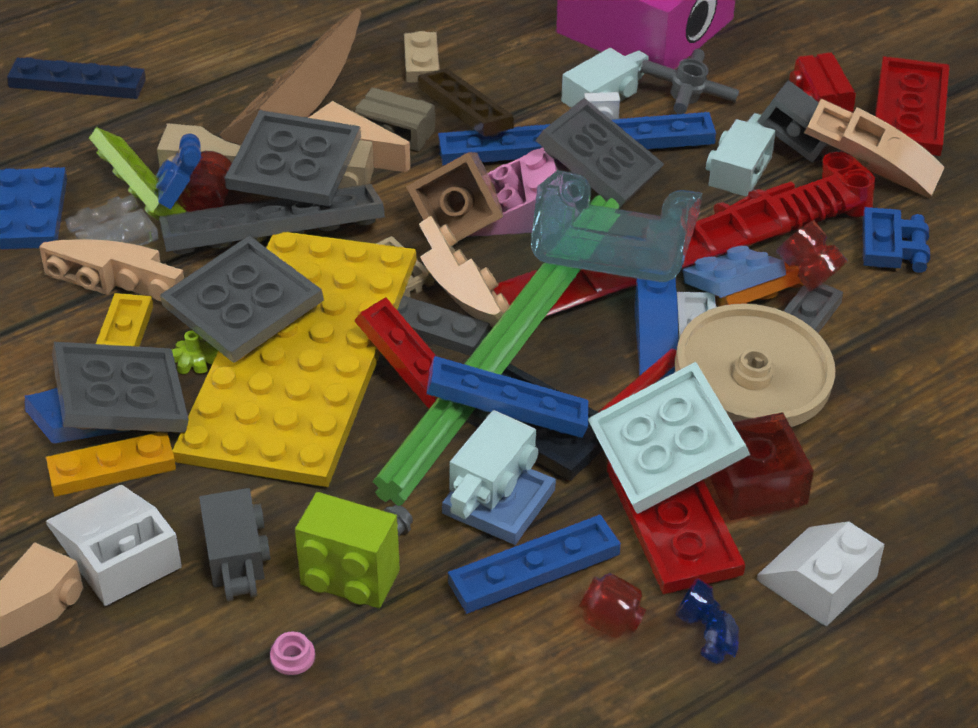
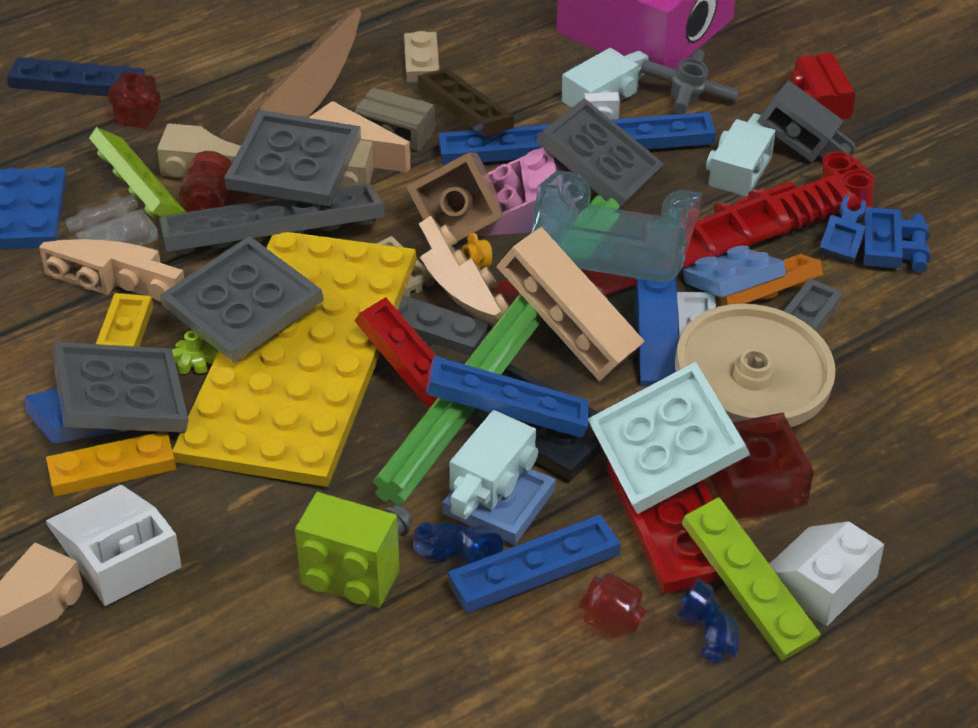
blue plate [156,133,201,210] -> none
dark grey brick [199,488,271,602] -> none
bright pink plate [270,632,315,675] -> none
red bar [598,349,676,413] -> none
clear red wheel [776,220,848,292] -> none
light nougat slope [805,99,944,199] -> none
red plate [875,56,950,156] -> none
none -> clear red brick [108,71,161,129]
none -> clear blue arm [413,522,503,565]
none -> light orange plate [461,233,492,269]
none -> light nougat brick [496,227,645,382]
none -> lime plate [682,497,821,662]
none -> blue plate [818,195,866,263]

